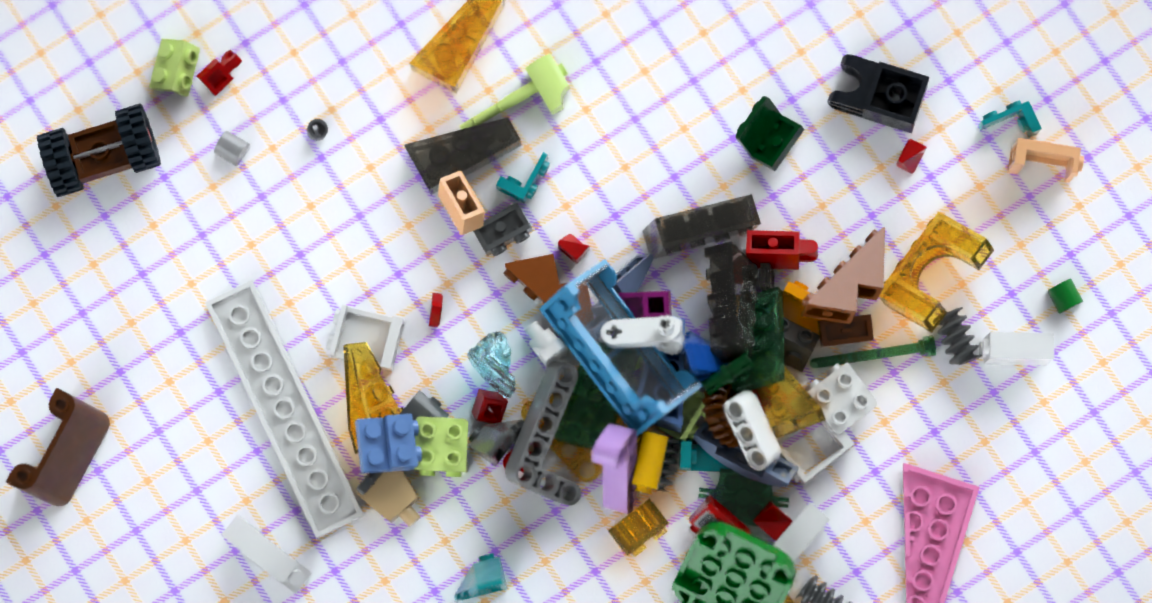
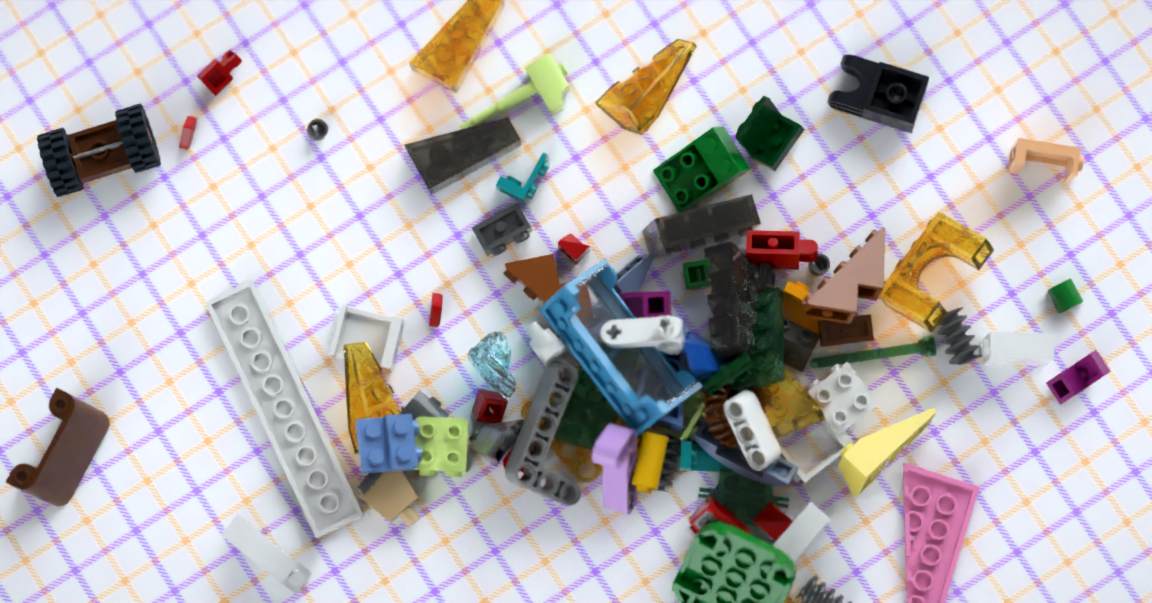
yellowish green bracket [149,38,200,97] -> none
light grey brick [214,131,250,166] -> none
light nougat brick [438,171,485,235] -> none
teal wedge [454,553,508,602] -> none
clear yellow brick [608,498,669,557] -> none
red slope [896,138,927,174] -> none
teal bracket [978,100,1042,138] -> none
none -> tile [179,115,198,150]
none -> clear yellow wedge [595,39,697,135]
none -> green slope [652,126,751,214]
none -> green brick [682,259,713,290]
none -> dark grey hinge [808,253,830,276]
none -> light yellow wedge [838,408,937,498]
none -> magenta brick [1046,350,1111,405]

